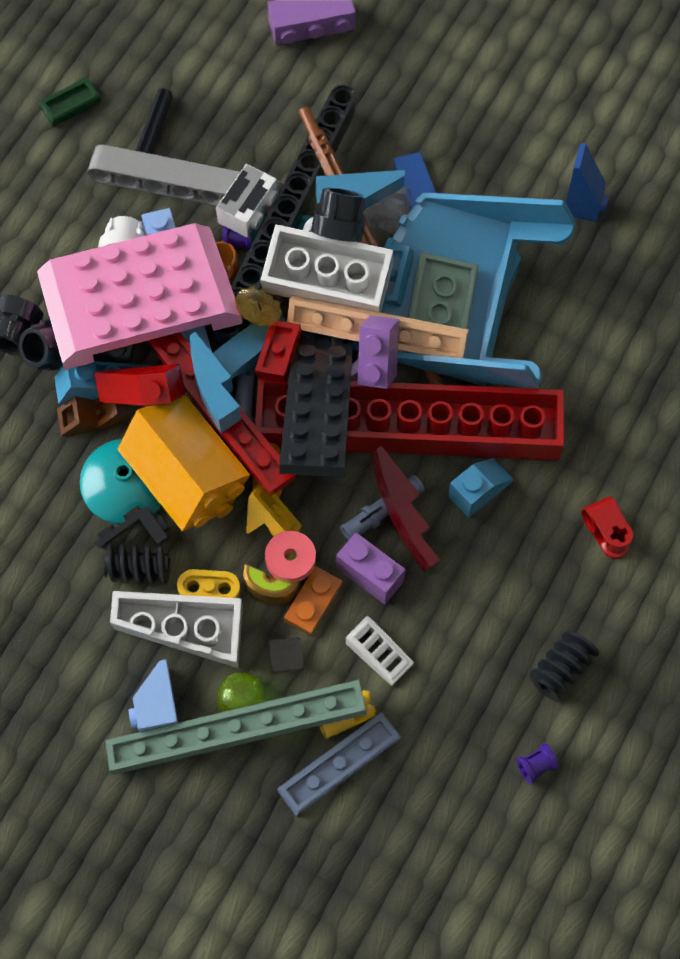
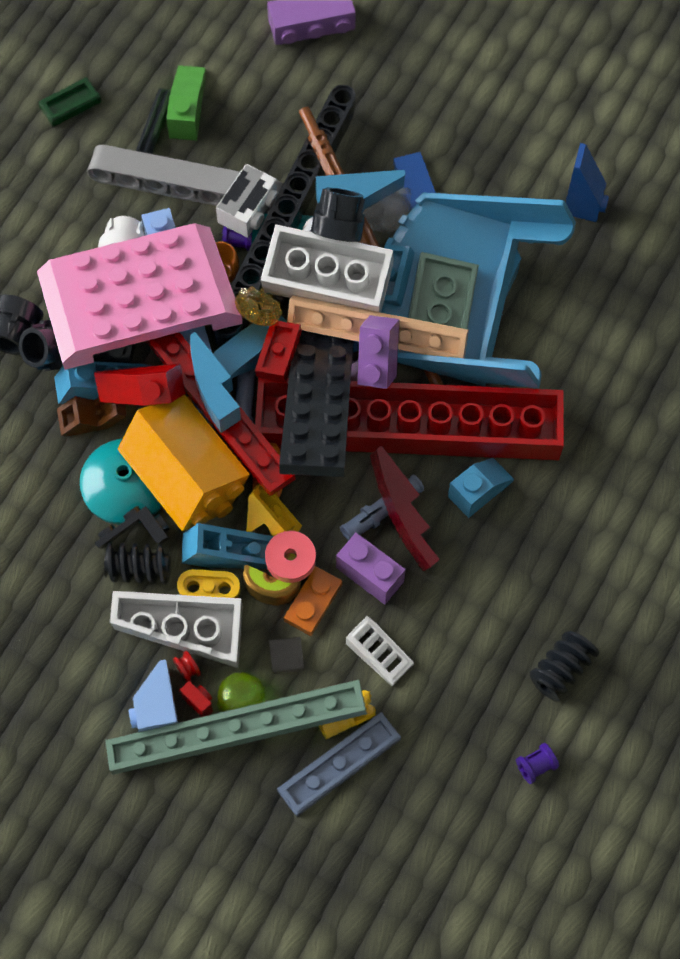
red piece [581,496,633,559] -> none
none -> bright green slope [166,66,206,140]
none -> red bush [173,650,201,682]
none -> red plate [180,681,214,717]
none -> dark azure slope [182,523,273,569]

